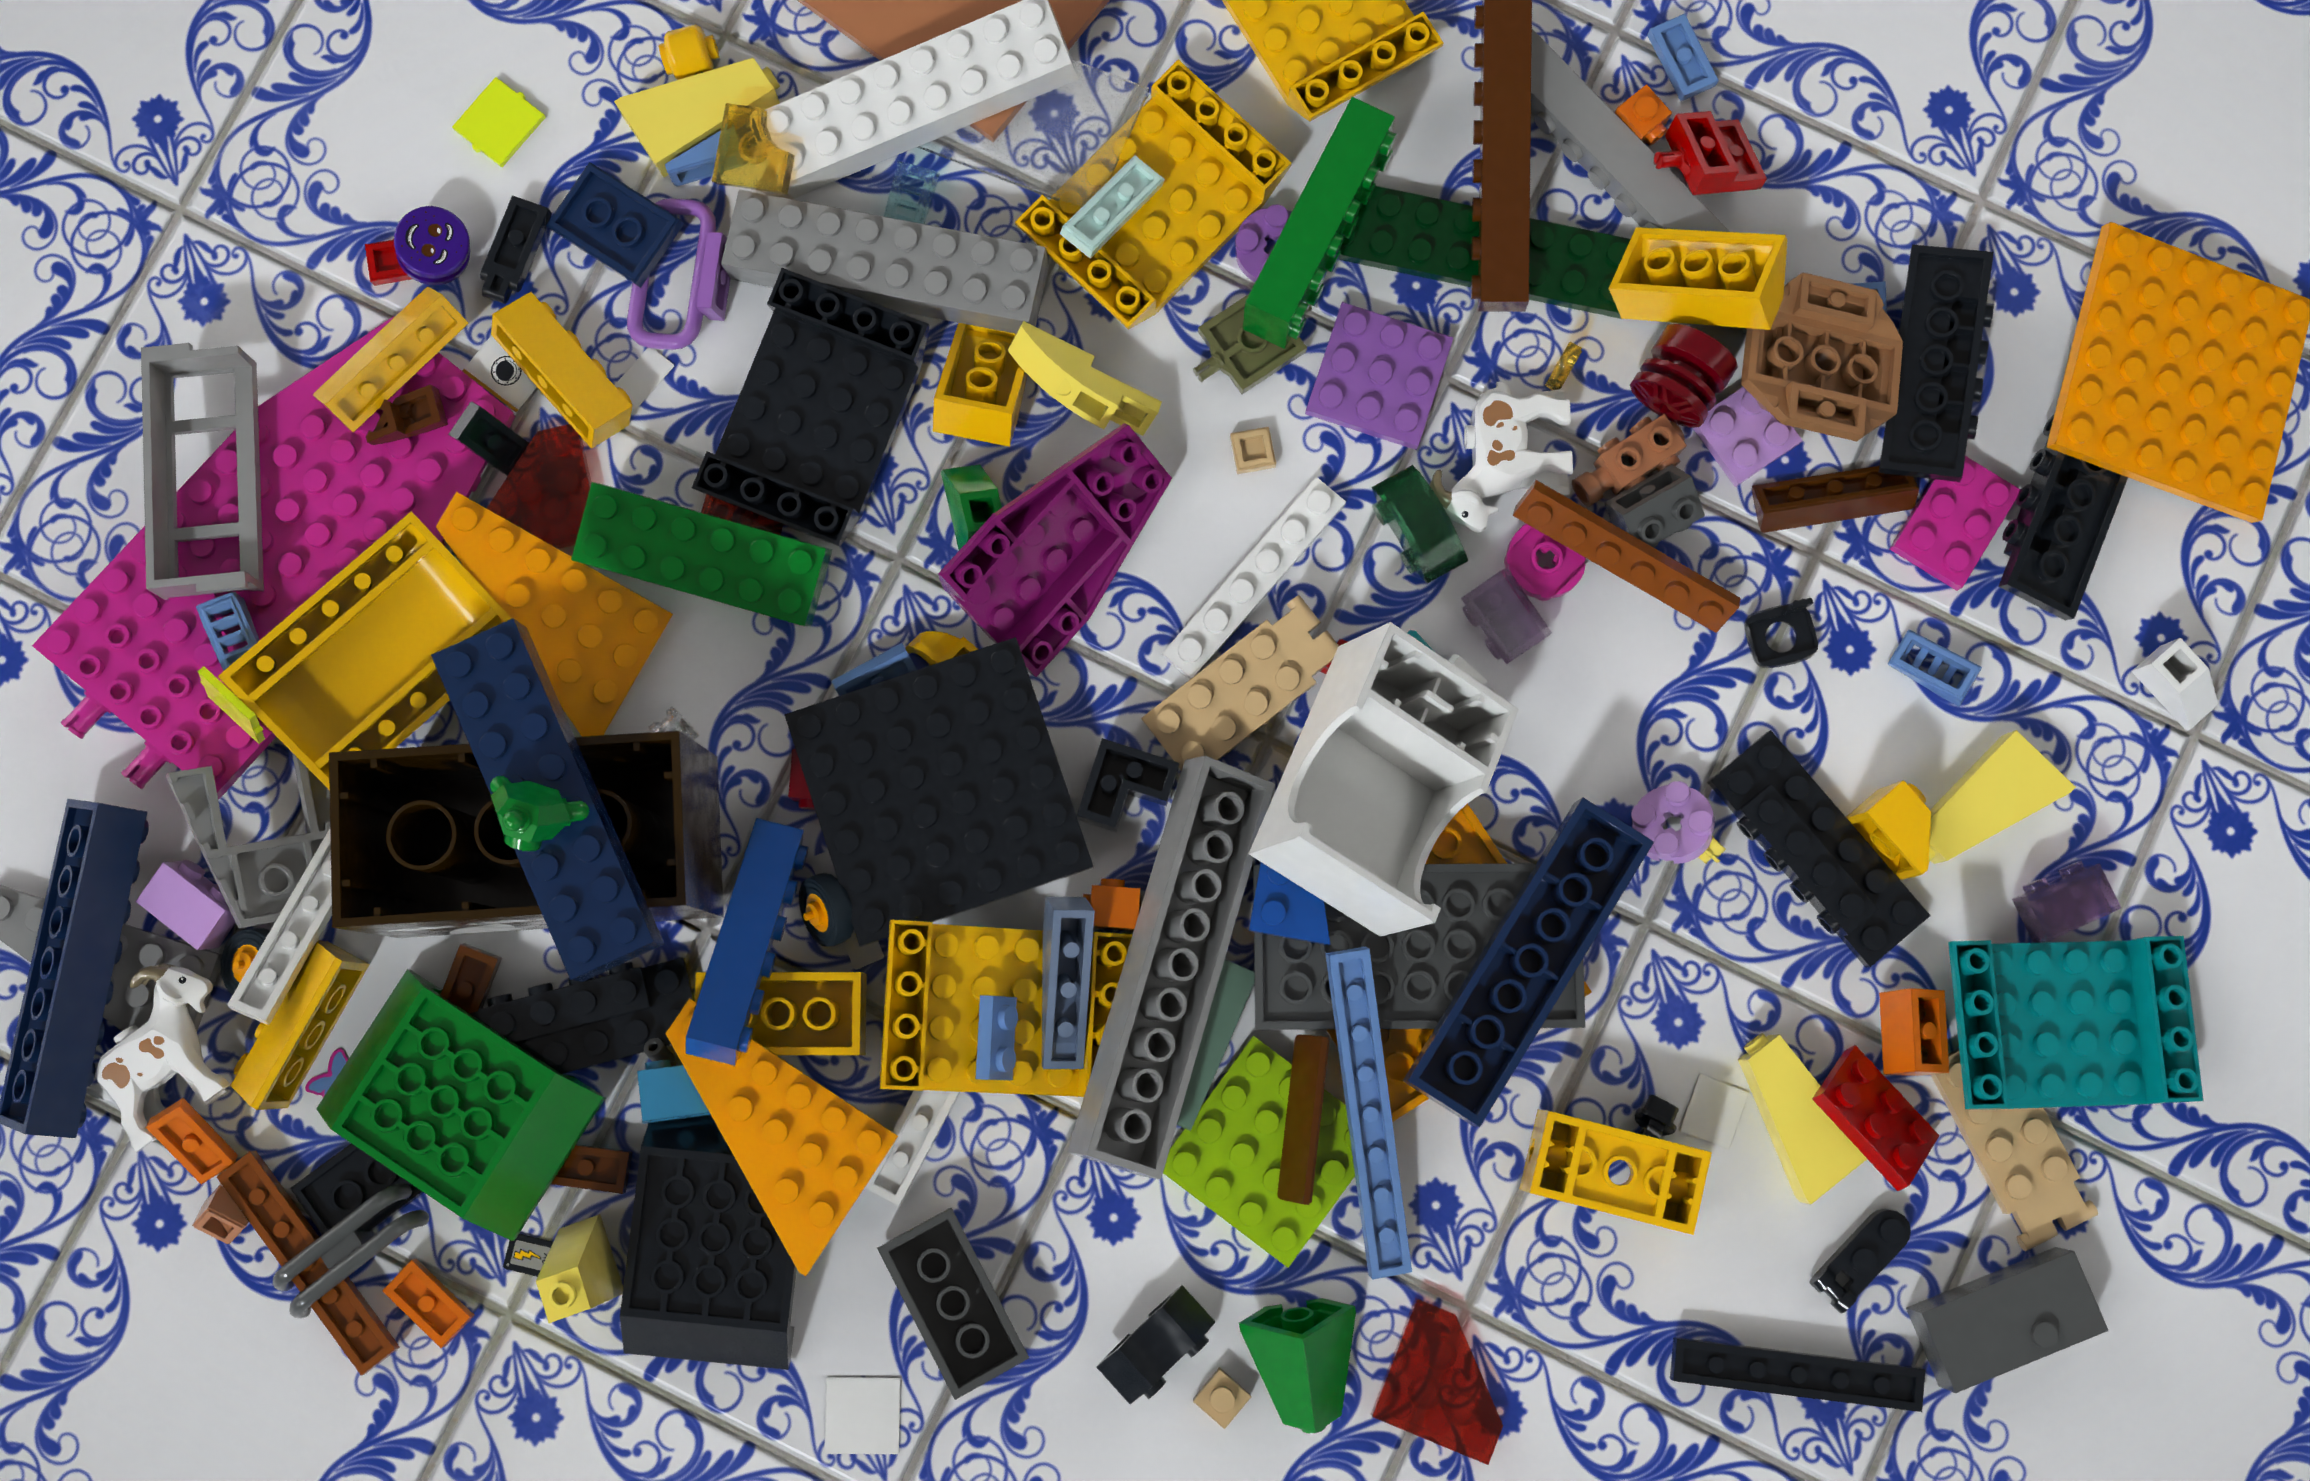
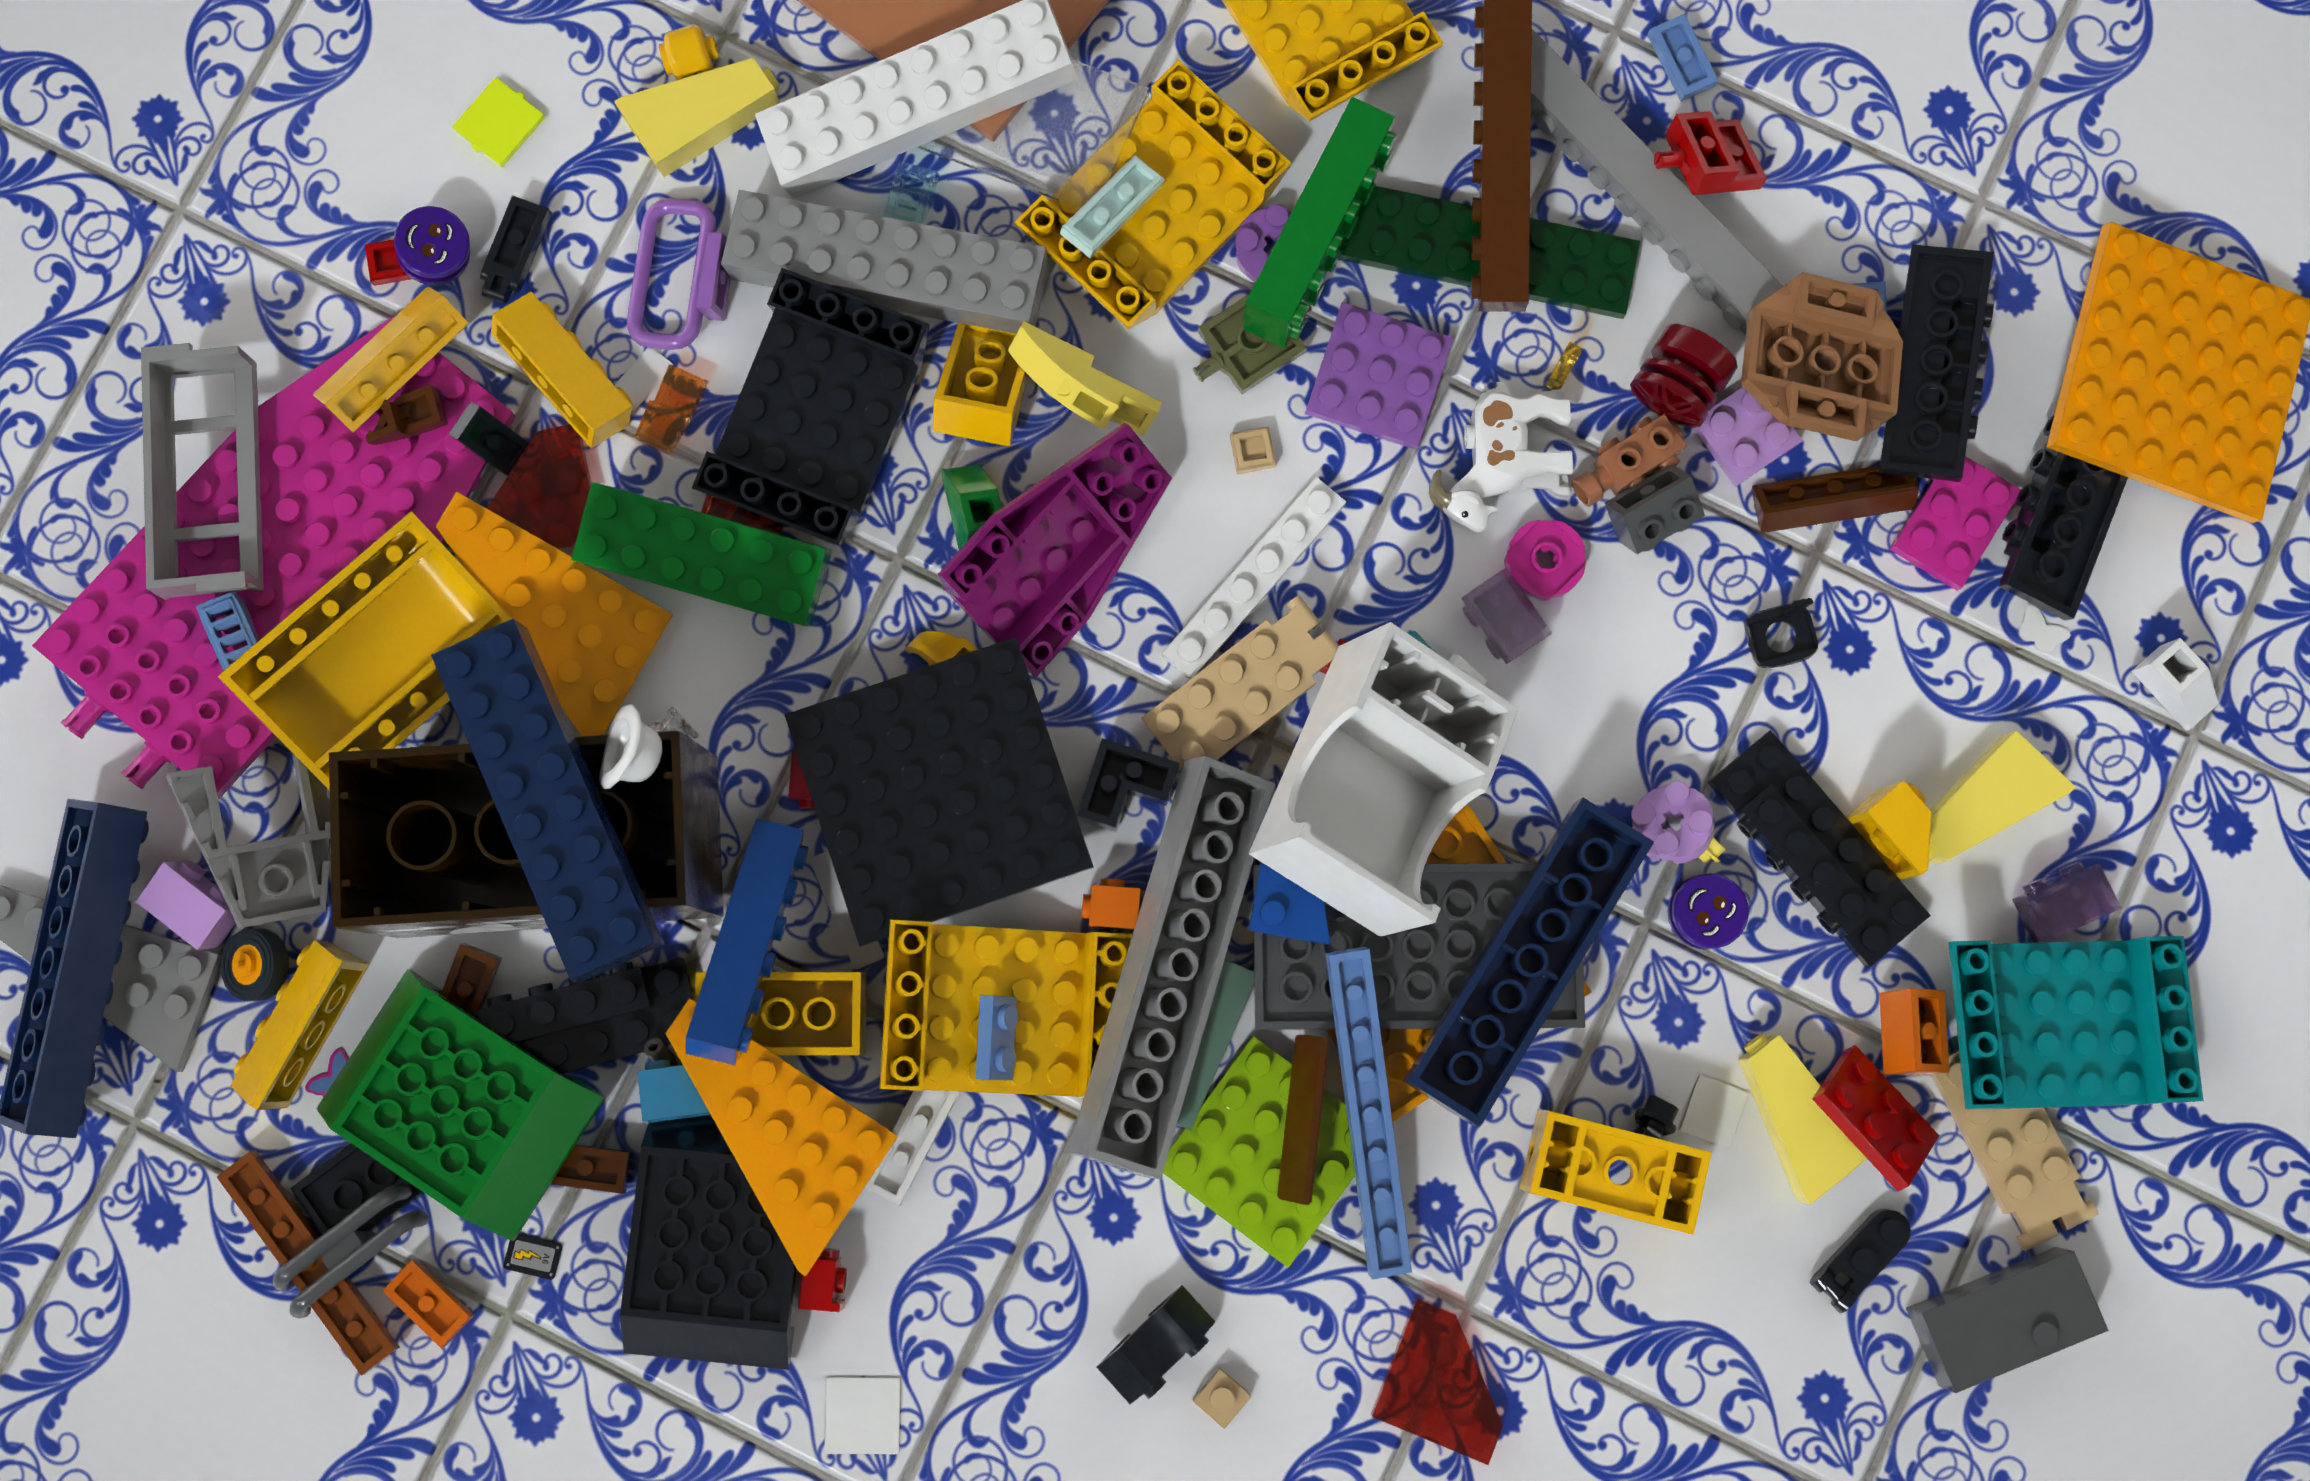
white animal [96,963,230,1153] -> none
orange plate [146,1098,238,1184] -> none
nougat slope [192,1185,248,1244] -> none
neon yellow piece [197,666,265,744] -> none
white plate [227,829,332,1025] -> none
white sticker [462,335,537,412] -> none
green rock [490,776,589,851] -> none
light yellow slope [536,1214,623,1323] -> none
dark blue tile [546,162,684,288] -> none
medium blue slope [665,124,749,187] -> none
clear yellow tile [712,103,795,195] -> none
black wheel [799,873,854,947] -> none
medium blue plate [832,643,917,696] -> none
dark grey brick [877,1208,1029,1400] -> none
sand blue slope [1042,897,1095,1069] -> none
green slope [1239,1298,1356,1434] -> none
clear green brick [1372,465,1468,583] -> none
dark orange plate [1513,480,1741,633] -> none
yellow slope [1609,227,1788,330] -> none
orange brick [1615,84,1672,146] -> none
black plate [1670,1337,1925,1412] -> none
medium blue slope [1888,629,1982,707] -> none
none -> white hat [599,704,662,789]
none -> clear orange slope [635,364,709,452]
none -> red brick [798,1248,847,1312]
none -> dark purple head [1667,873,1749,950]
none -> white sticker [2019,605,2071,653]

